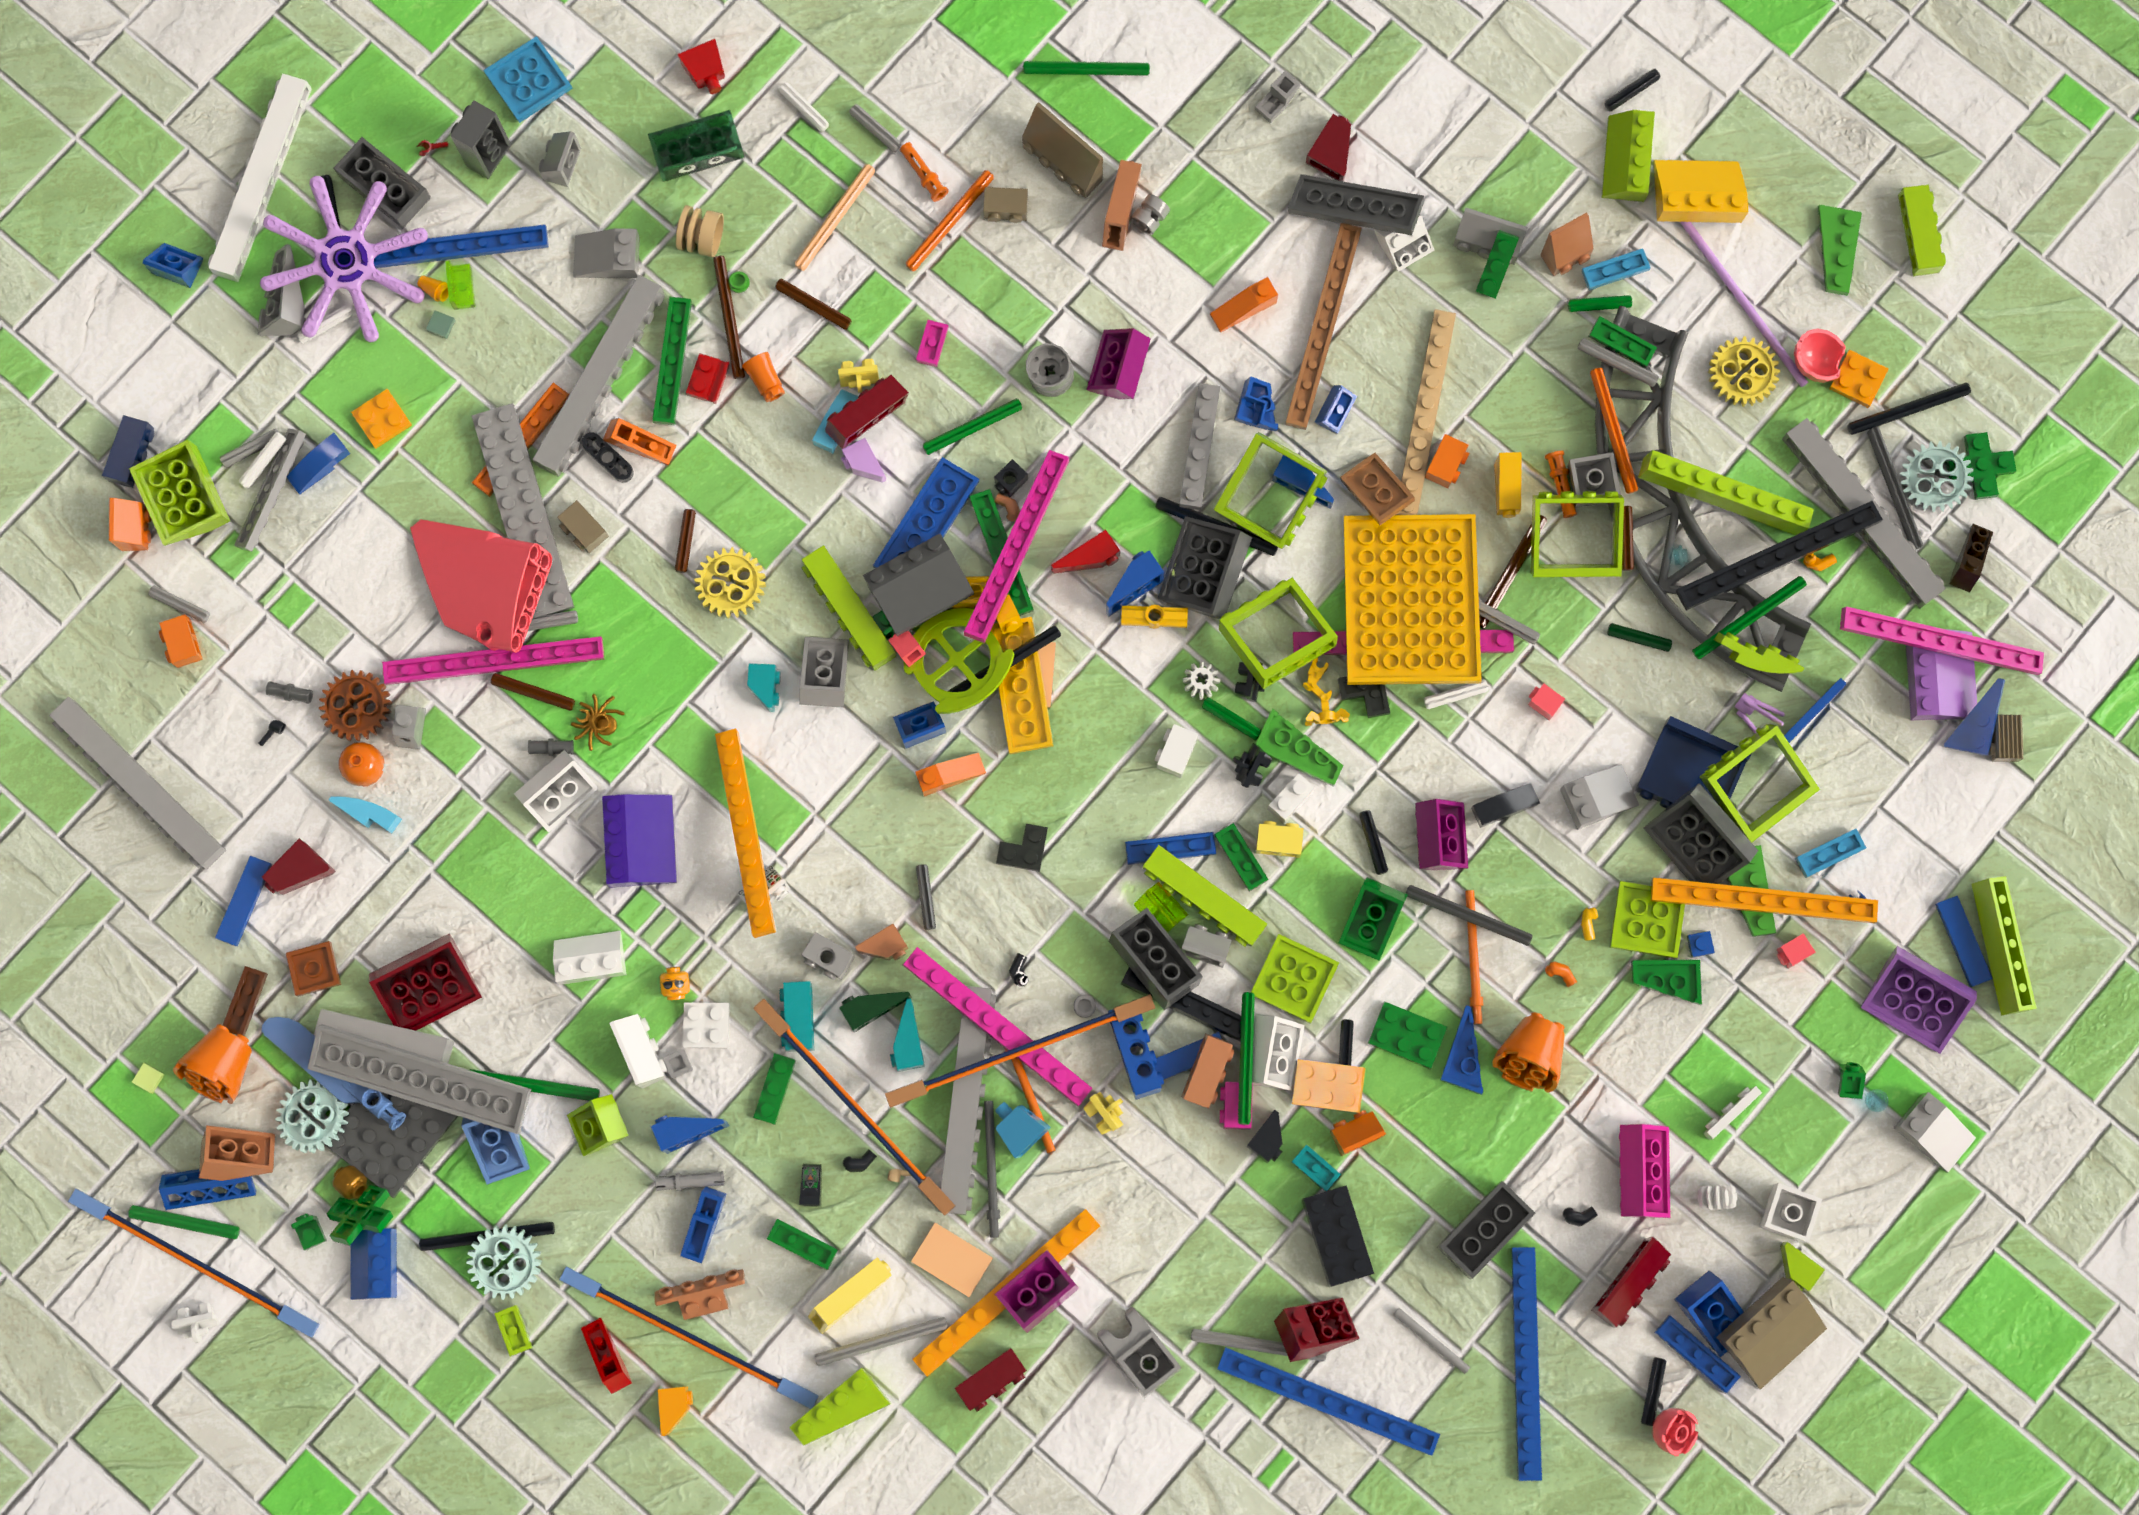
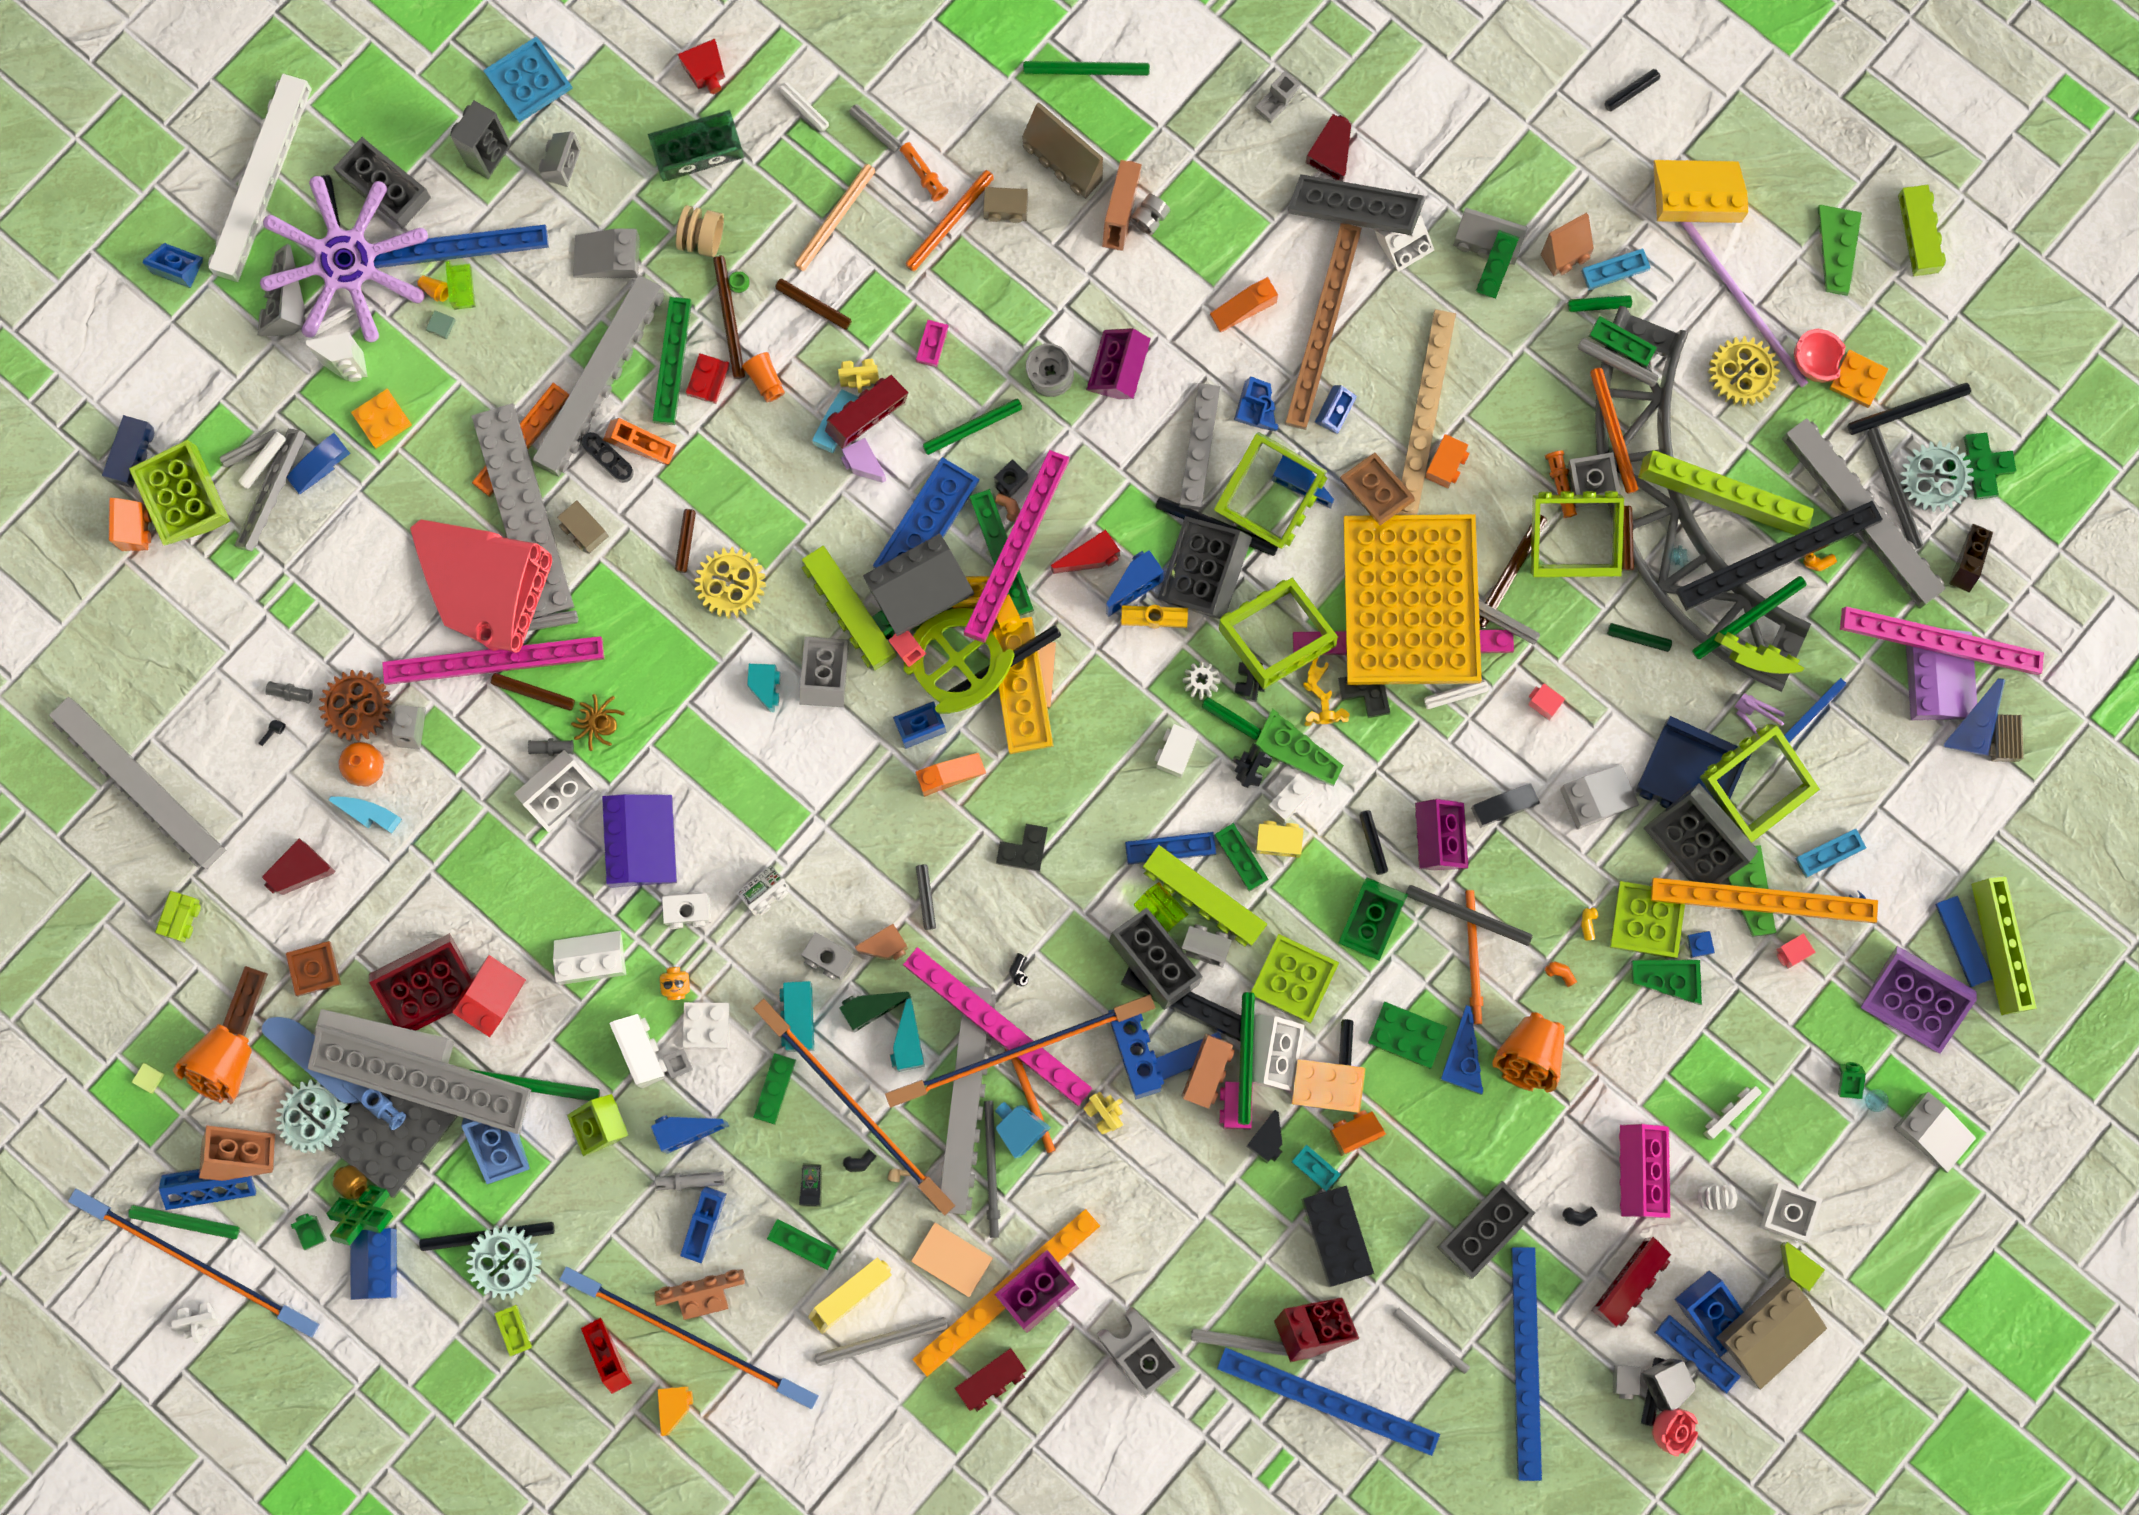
light grey axle [148,585,210,623] -> none
orange brick [159,614,203,668] -> none
blue tile [215,856,273,947] -> none
red hand [417,140,448,156] -> none
light orange plate [715,728,776,938] -> none
lime wedge [789,1368,892,1445] -> none
light grey tile [1074,995,1096,1018] -> none
yellow slope [1494,452,1522,518] -> none
lime slope [1601,110,1655,202] -> none
none -> lime brick [155,891,201,943]
none -> white slope [306,332,367,382]
none -> slope [450,955,526,1037]
none -> white brick [662,893,711,929]
none -> light grey brick [1613,1365,1640,1399]
none -> torso [1641,1358,1698,1411]

